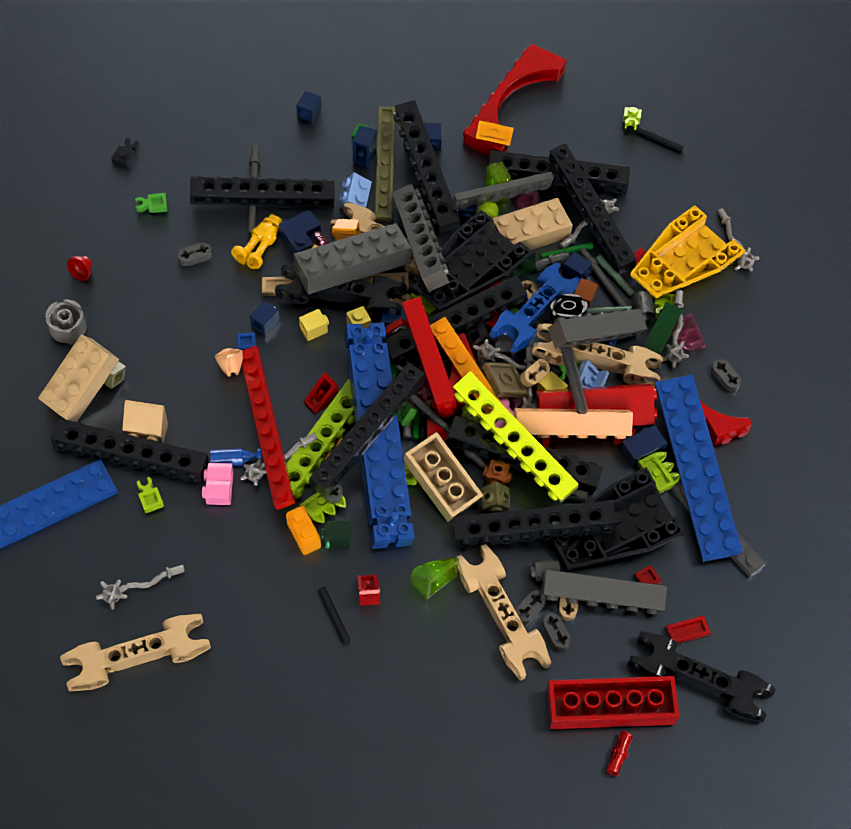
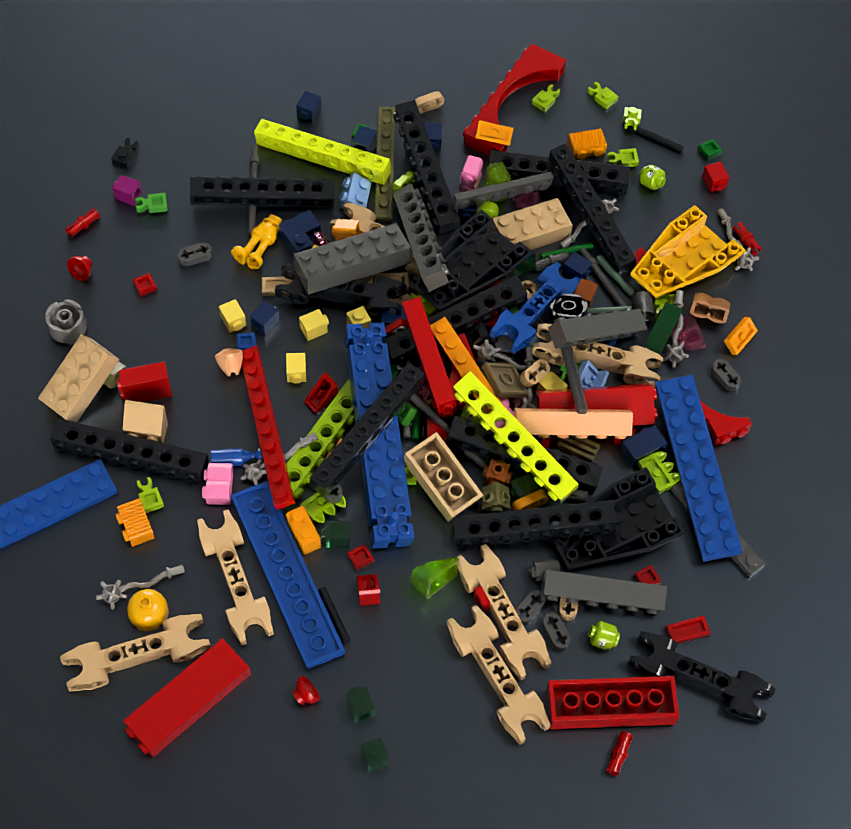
none -> red pin [65,208,100,238]
none -> magenta brick [112,175,142,206]
none -> light orange brick [115,498,155,547]
none -> red brick [116,361,172,403]
none -> red brick [123,638,251,757]
none -> yellow cylinder [127,589,169,632]
none -> red tile [132,273,157,297]
none -> tan piece [197,510,274,646]
none -> light yellow brick [219,299,246,333]
none -> blue plate [230,481,345,670]
none -> neon yellow brick [254,119,391,185]
none -> light yellow brick [286,353,306,384]
none -> red piece [292,675,320,705]
none -> clear green brick [346,687,375,723]
none -> red tile [347,543,375,571]
none -> clear green brick [360,737,388,772]
none -> lime plate [392,171,415,198]
none -> tan beam [415,91,445,114]
none -> tan piece [446,605,551,745]
none -> bright pink brick [459,155,483,192]
none -> red tile [473,586,490,613]
none -> clear green brick [509,473,540,501]
none -> light orange beam [511,489,549,511]
none -> lime plate [531,84,560,112]
none -> olive tile [557,435,600,462]
none -> light orange brick [567,128,607,160]
none -> lime plate [587,82,619,110]
none -> lime head [588,621,620,651]
none -> lime plate [607,148,639,167]
none -> lime head [639,165,666,190]
none -> medium nougat brick [690,293,730,323]
none -> green tile [698,139,723,161]
none -> red brick [702,162,730,192]
none -> light orange plate [724,317,758,355]
none -> red pin [733,222,762,255]

